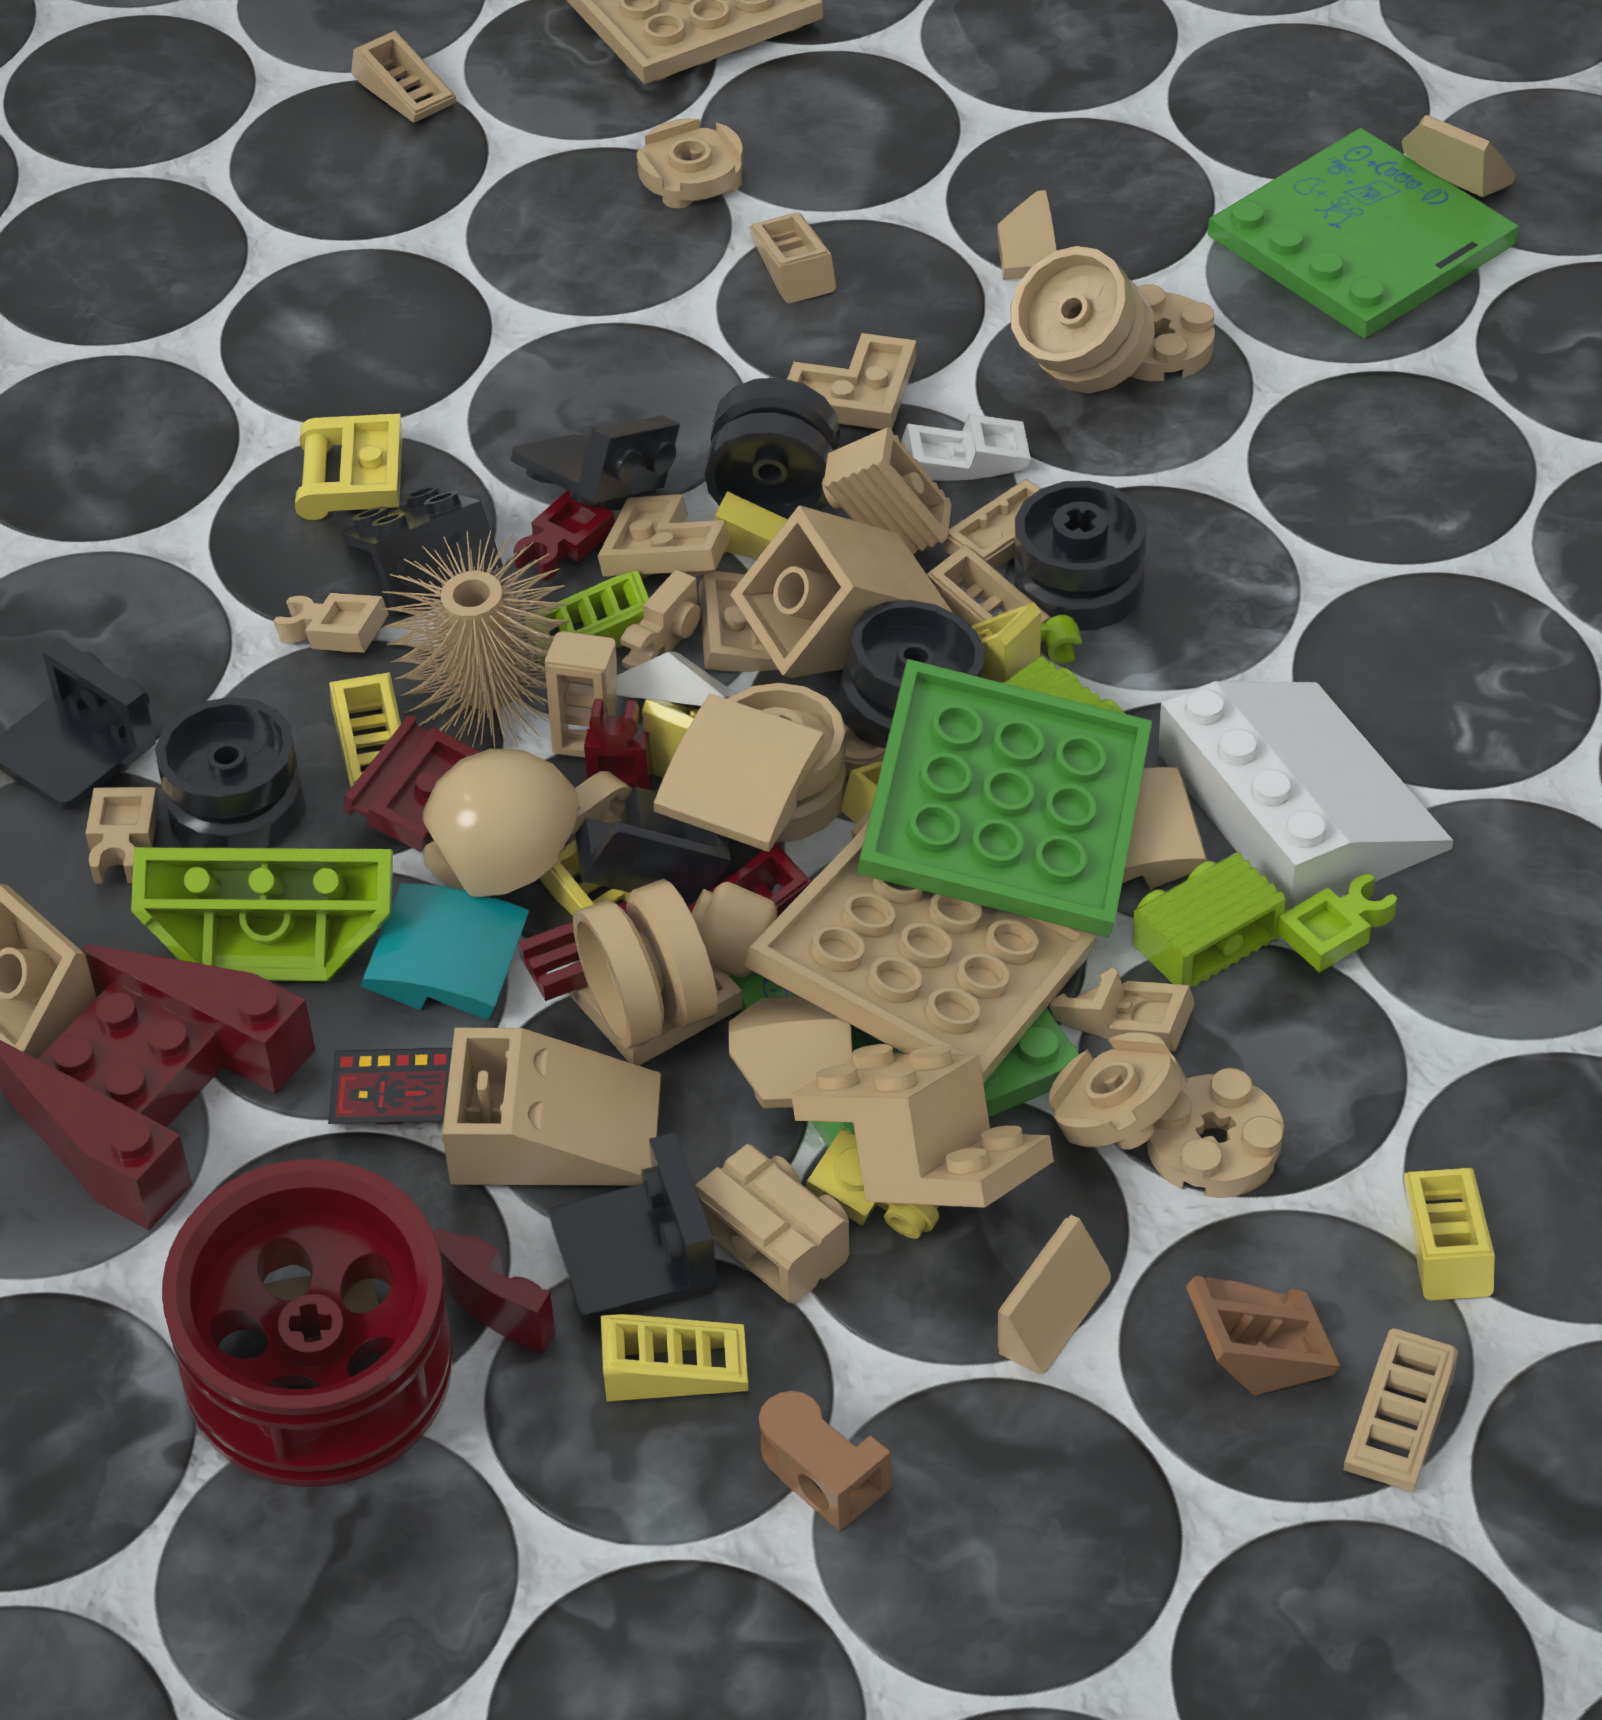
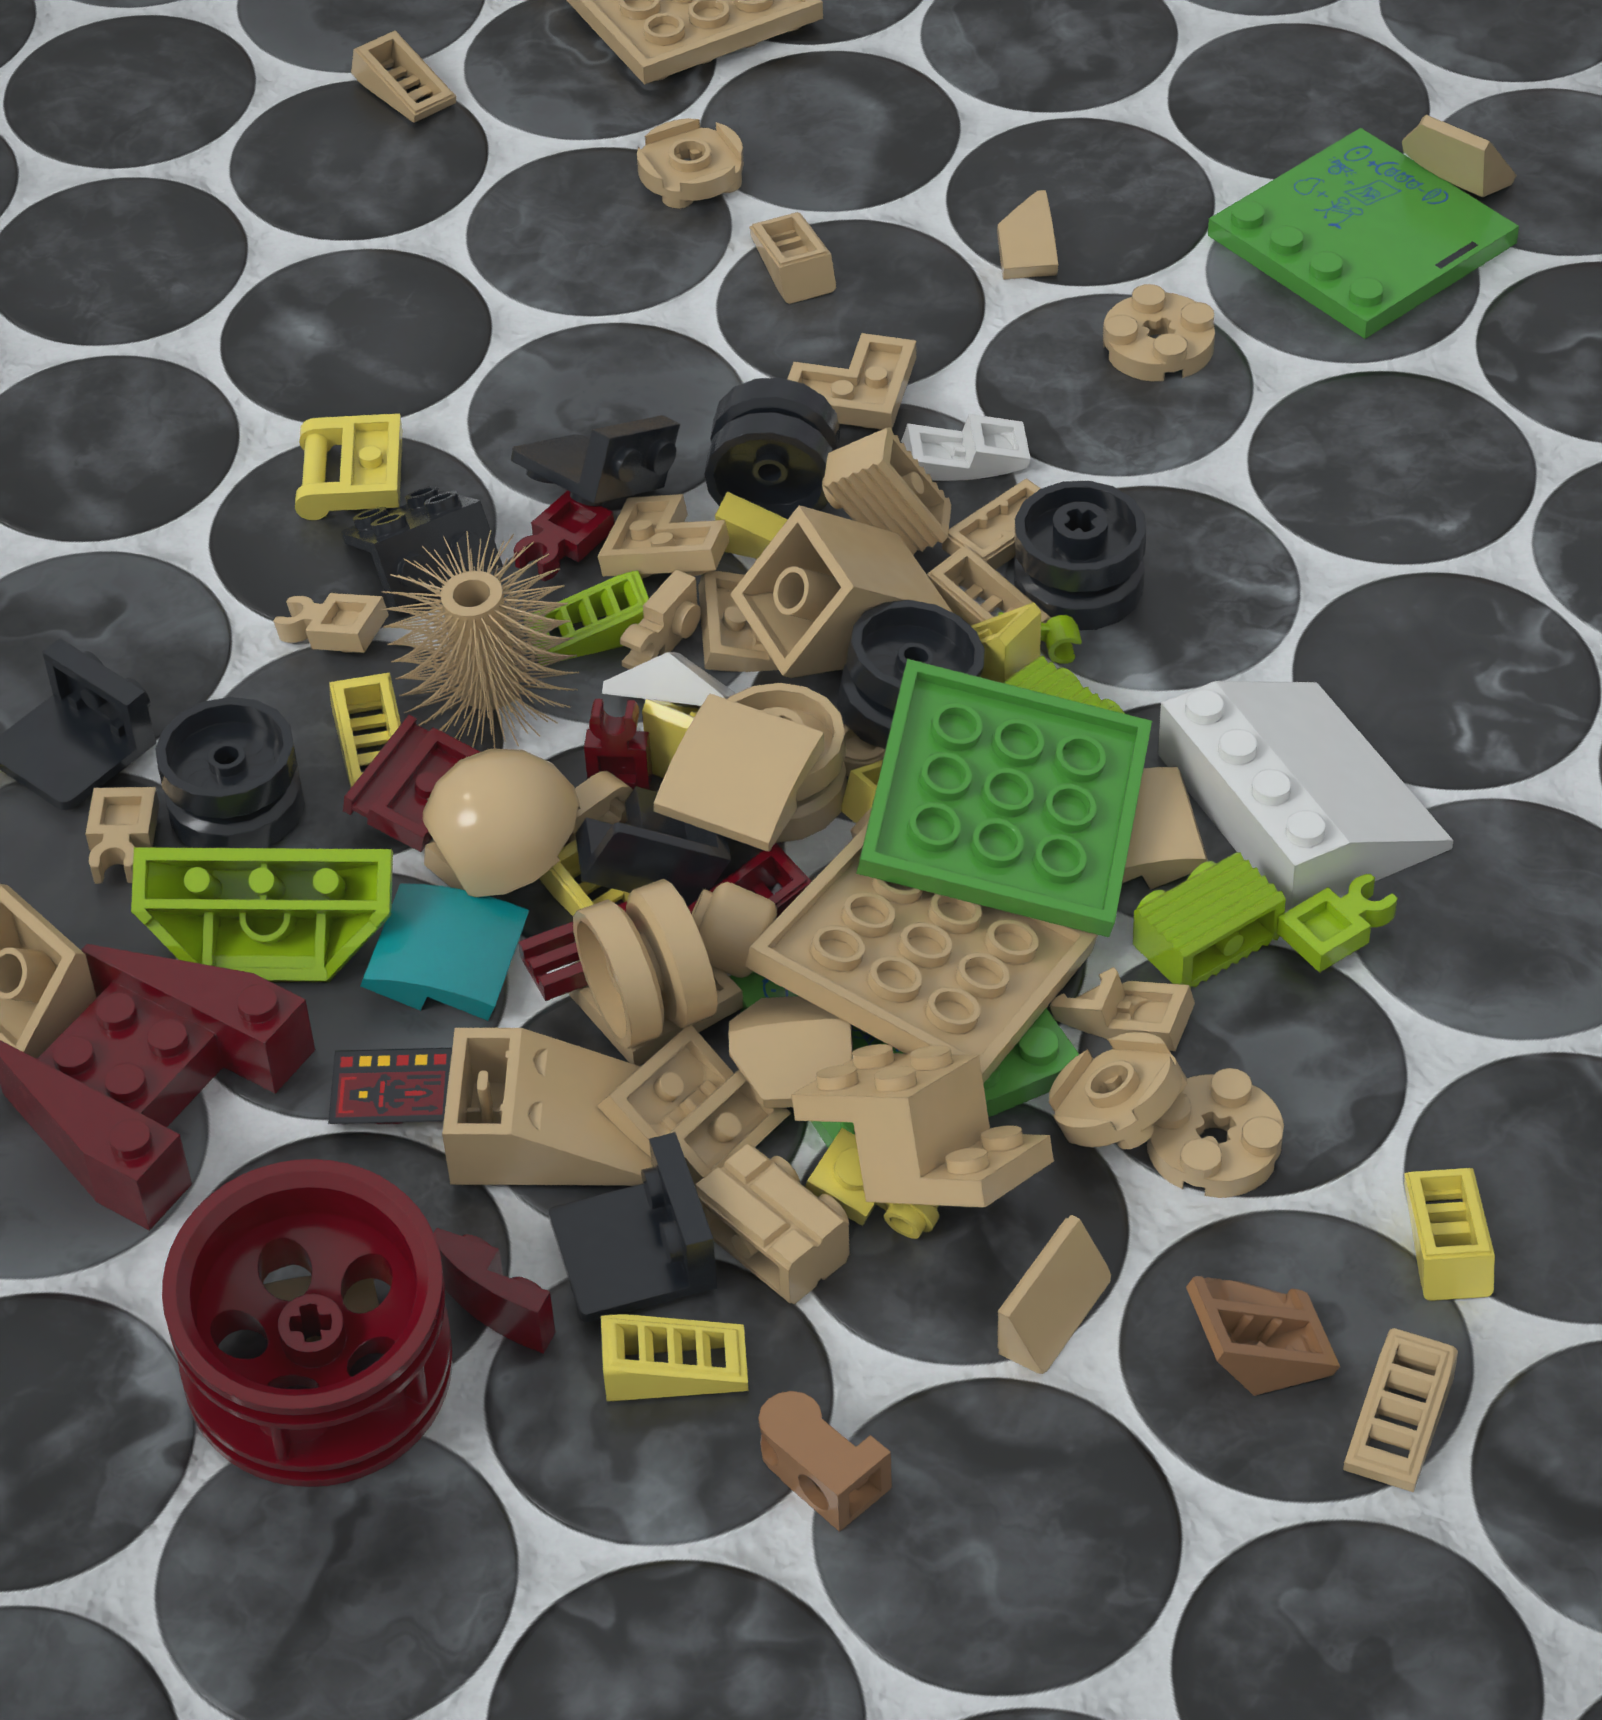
tan slope [545,631,617,758] -> none
tan wheel [1010,246,1155,394] -> none
none -> tan slope [597,1025,791,1185]

